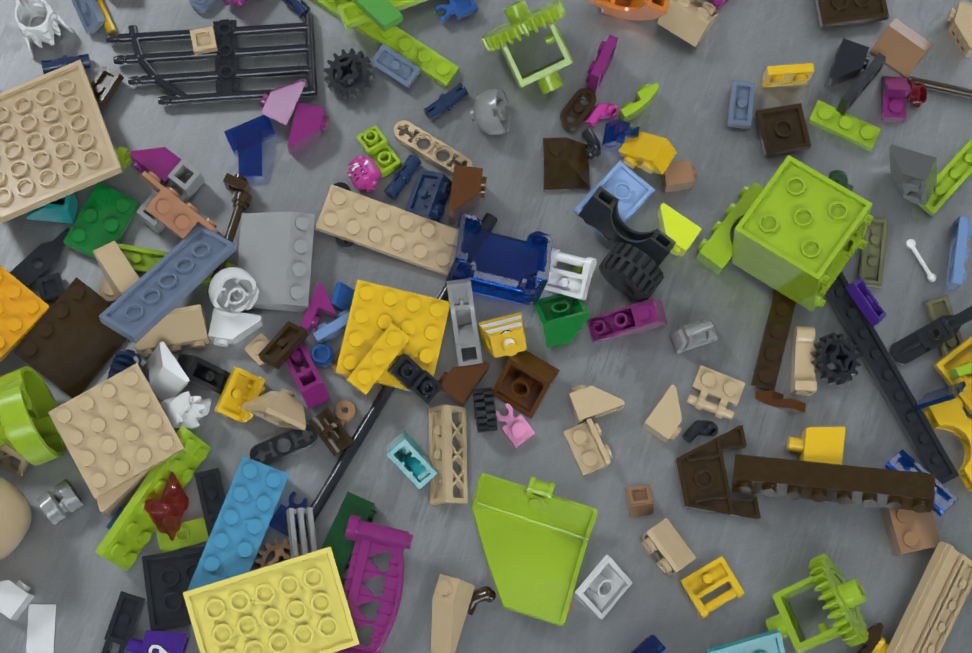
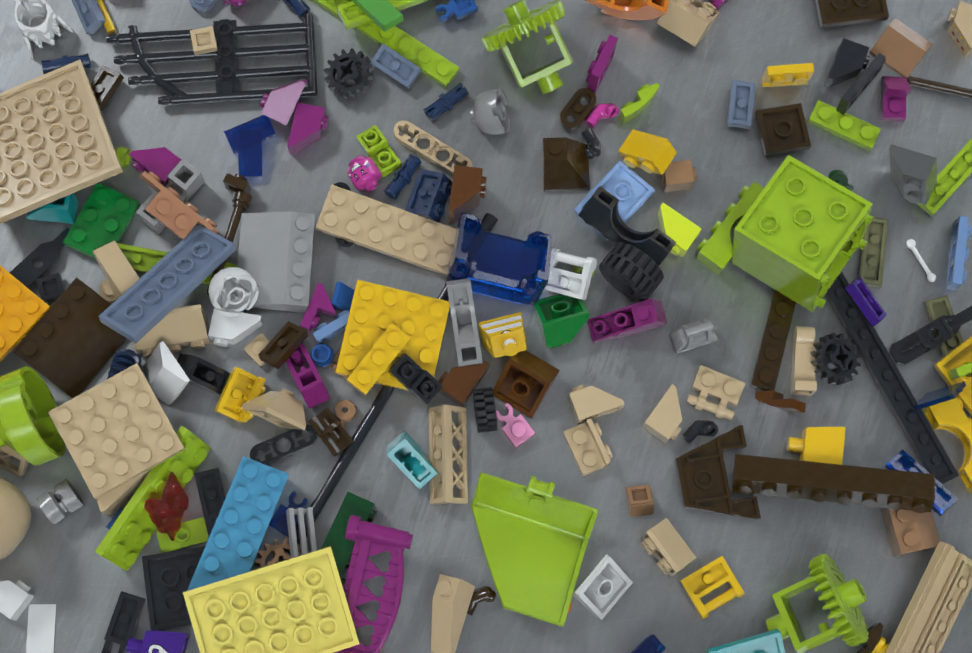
white piece [160,391,212,433] -> none
clear blue plate [602,119,640,148] -> none
dark red plate [907,81,927,108] -> none

